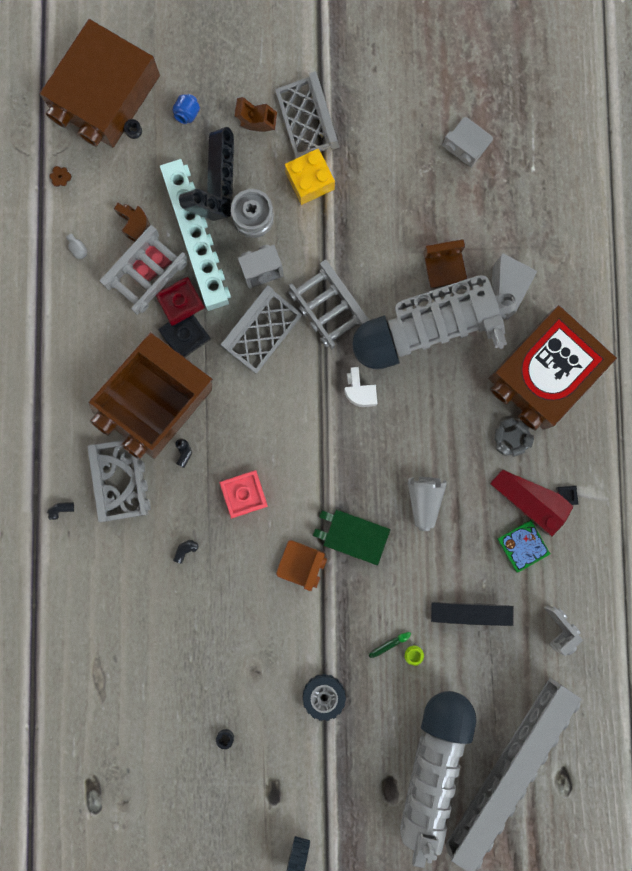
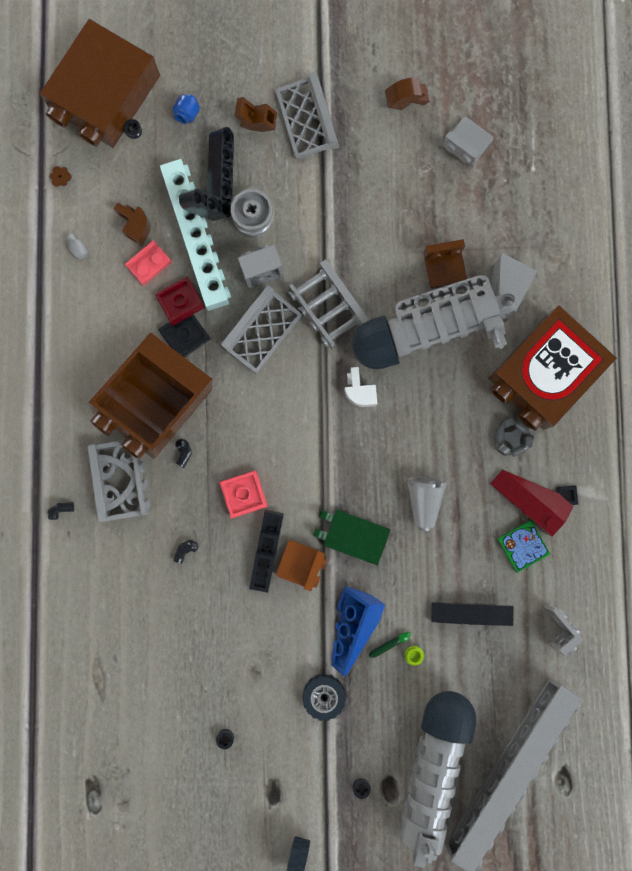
light grey fence [100,225,188,315] -> none
yellow brick [285,148,335,205] -> none
none -> black slope [249,510,284,593]
none -> blue wedge [331,586,386,676]
none -> black bush [352,778,371,799]
none -> reddish brown brick [385,77,430,110]

